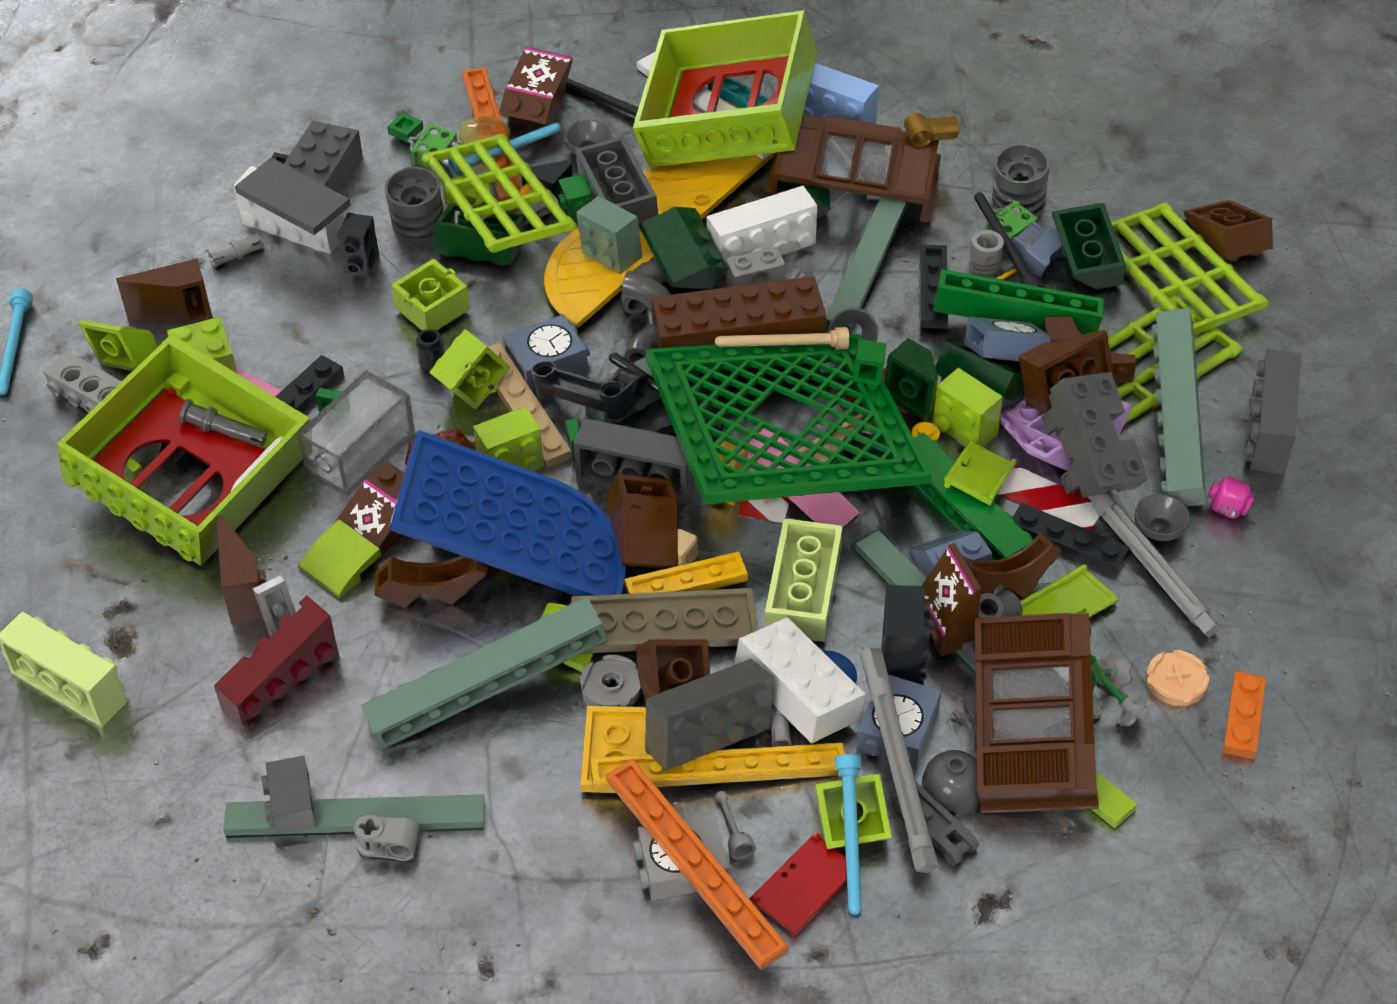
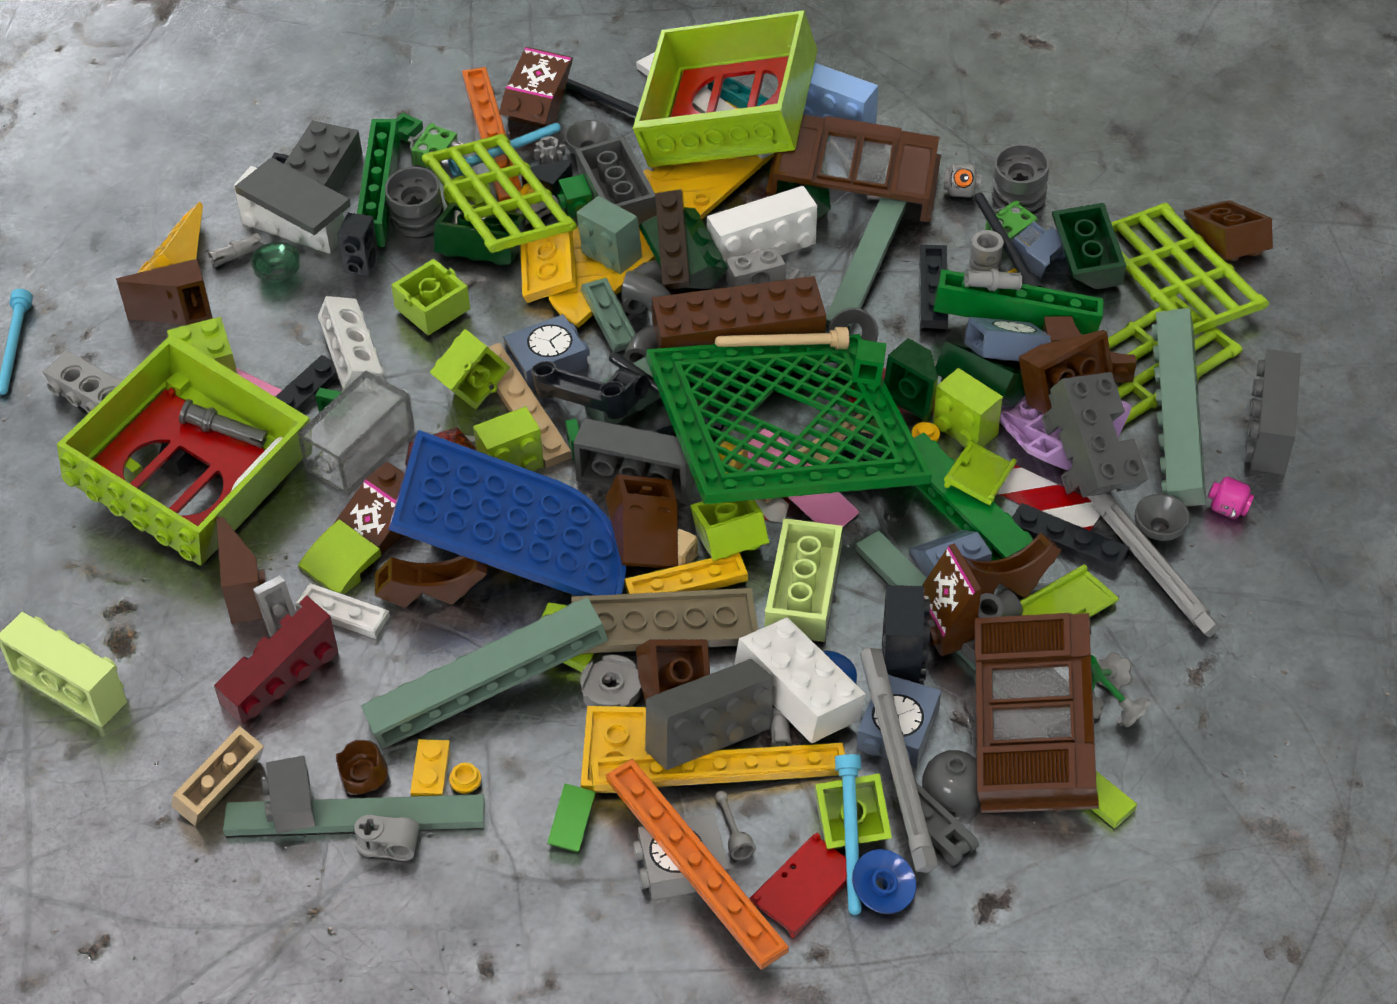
lime slope [78,320,158,371] -> none
black brick [416,329,445,370] -> none
clear yellow dish [459,116,510,150] -> none
pearl gold piece [904,113,959,148] -> none
light nougat tile [1146,650,1210,706] -> none
orange plate [1223,671,1266,759] -> none
none -> yellow wedge [137,201,203,273]
none -> tan brick [171,726,264,827]
none -> clear green piece [251,242,300,283]
none -> white tile [295,583,390,639]
none -> white brick [318,296,384,393]
none -> reddish brown hair [336,740,388,795]
none -> green brick [357,119,400,247]
none -> yellow plate [410,739,451,797]
none -> yellow plate [449,763,482,794]
none -> yellow plate [520,231,576,303]
none -> light grey gear [533,136,565,165]
none -> bright green slope [547,784,596,853]
none -> sand green tile [581,278,636,353]
none -> dark brown plate [655,189,691,290]
none -> lime brick [690,500,769,561]
none -> blue dish [852,849,916,914]
none -> light grey head [944,163,982,198]
none -> light grey pin [964,269,1022,291]

